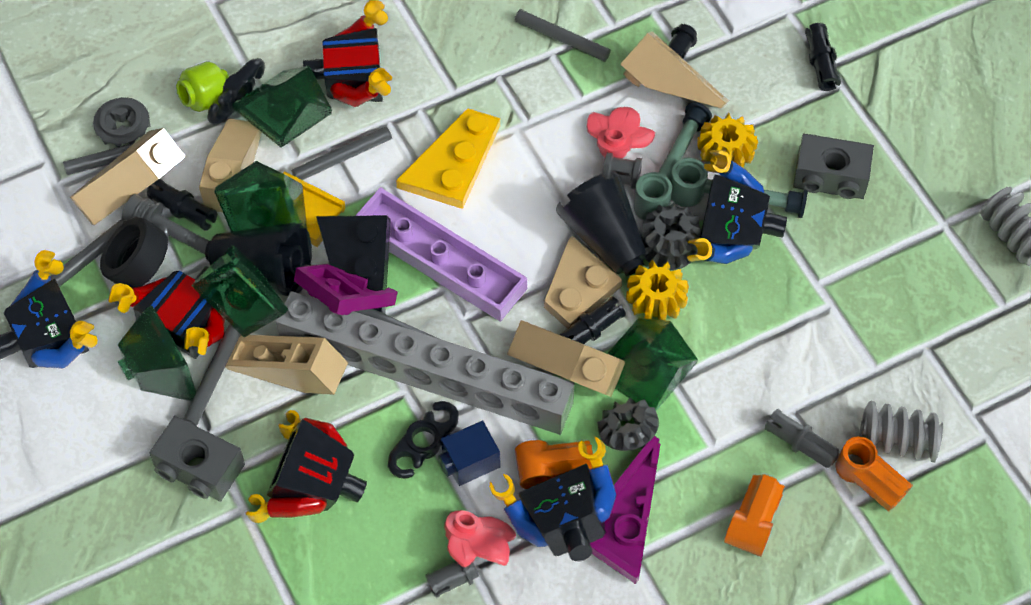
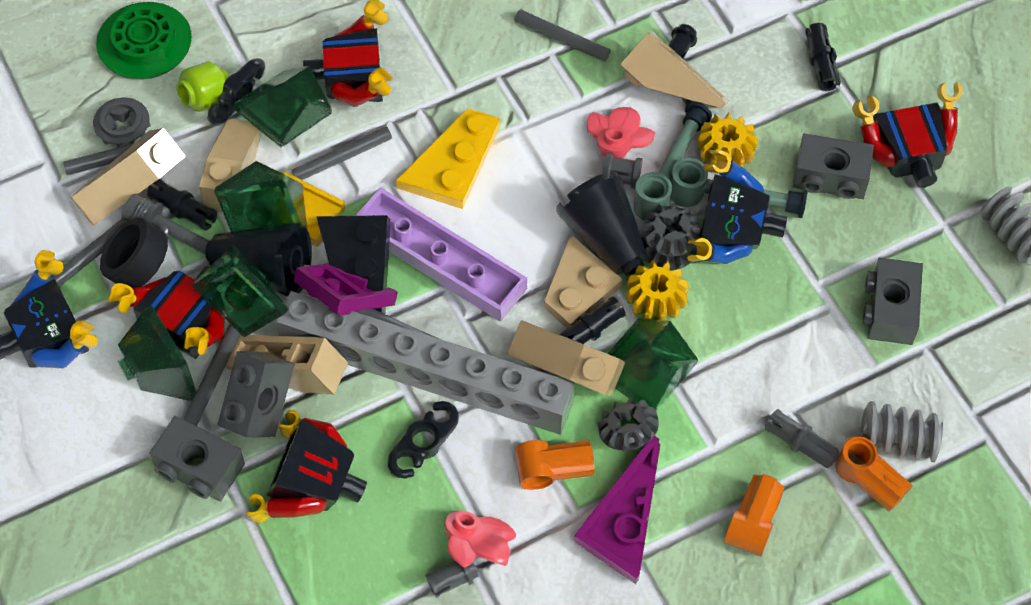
dark blue brick [438,420,500,486] -> none
torso [489,436,616,561] -> none
none -> green wheel [96,2,192,79]
none -> dark grey brick [217,351,295,437]
none -> torso [852,82,962,188]
none -> dark grey brick [863,257,923,345]

